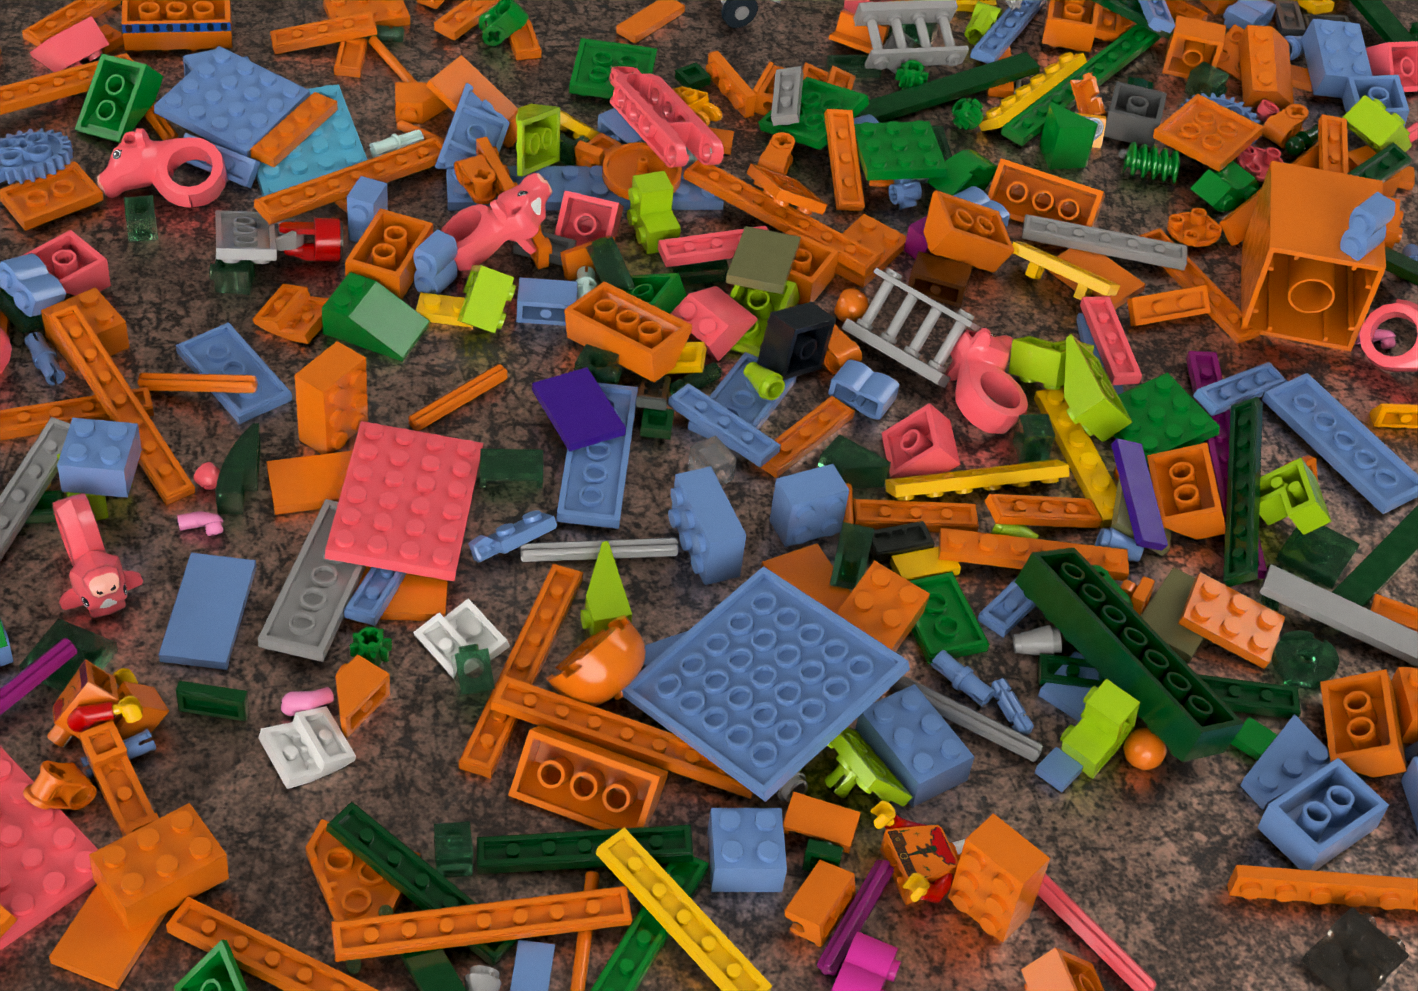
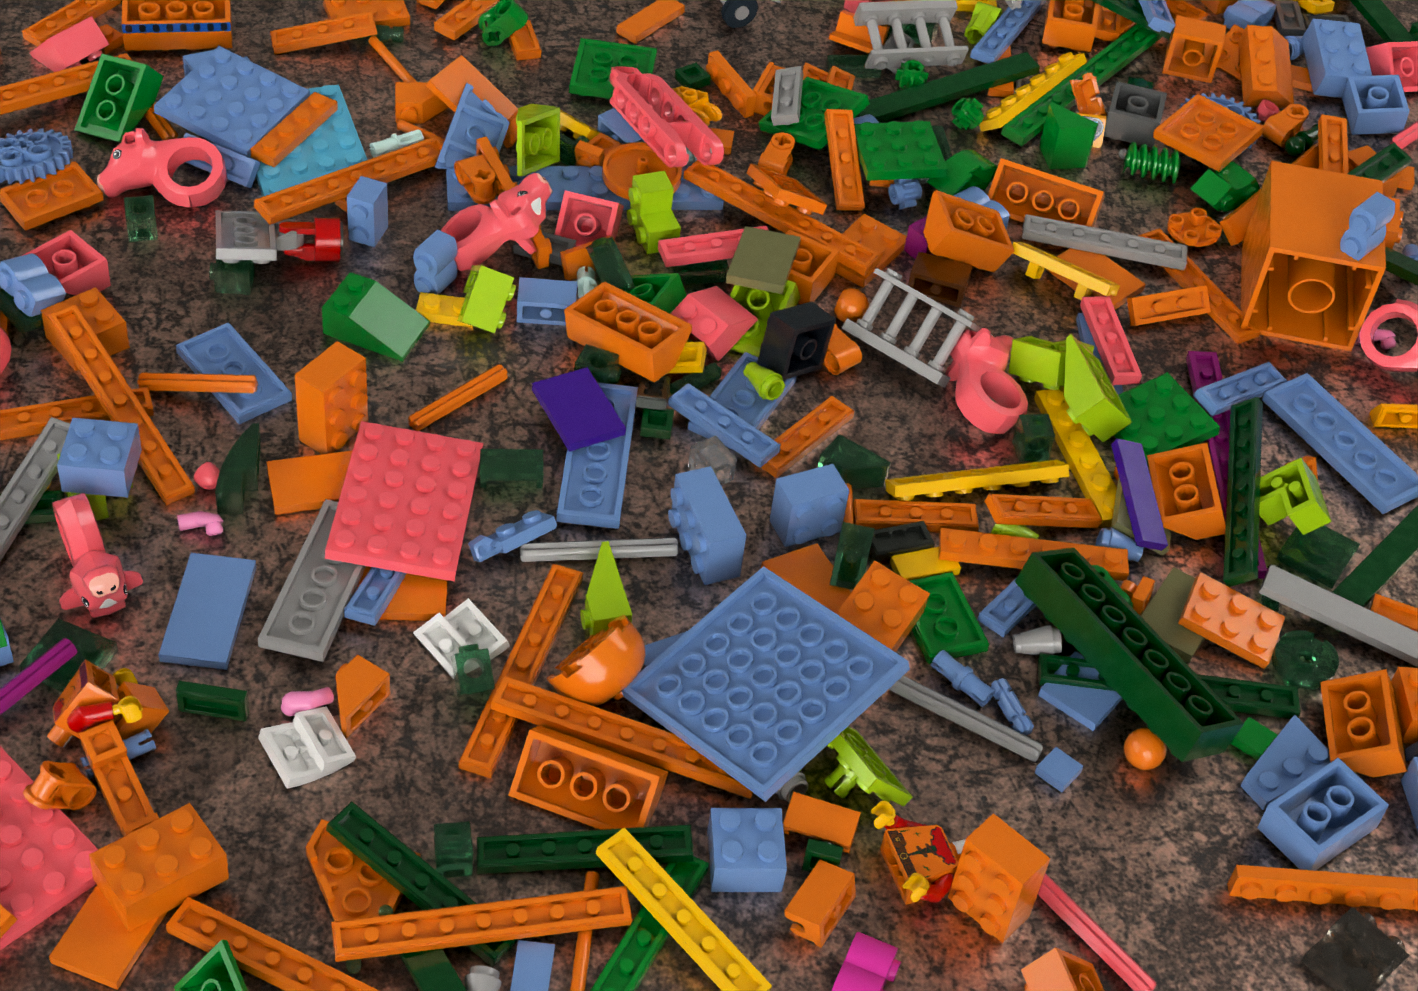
medium blue pin [24,332,66,386] -> none
orange slope [252,284,329,344] -> none
orange tile [334,38,368,78] -> none
orange brick [345,208,433,300] -> none
green gear [349,626,392,666] -> none
magenta axle [817,859,894,976] -> none
medium blue brick [828,359,900,420] -> none
medium blue brick [855,684,974,808] -> none
coral slope [881,403,961,479] -> none
lime brick [1060,679,1140,779] -> none
clear green brick [1184,61,1229,98] -> none
coral dish [1237,146,1284,182] -> none
lime brick [1342,95,1412,153] -> none

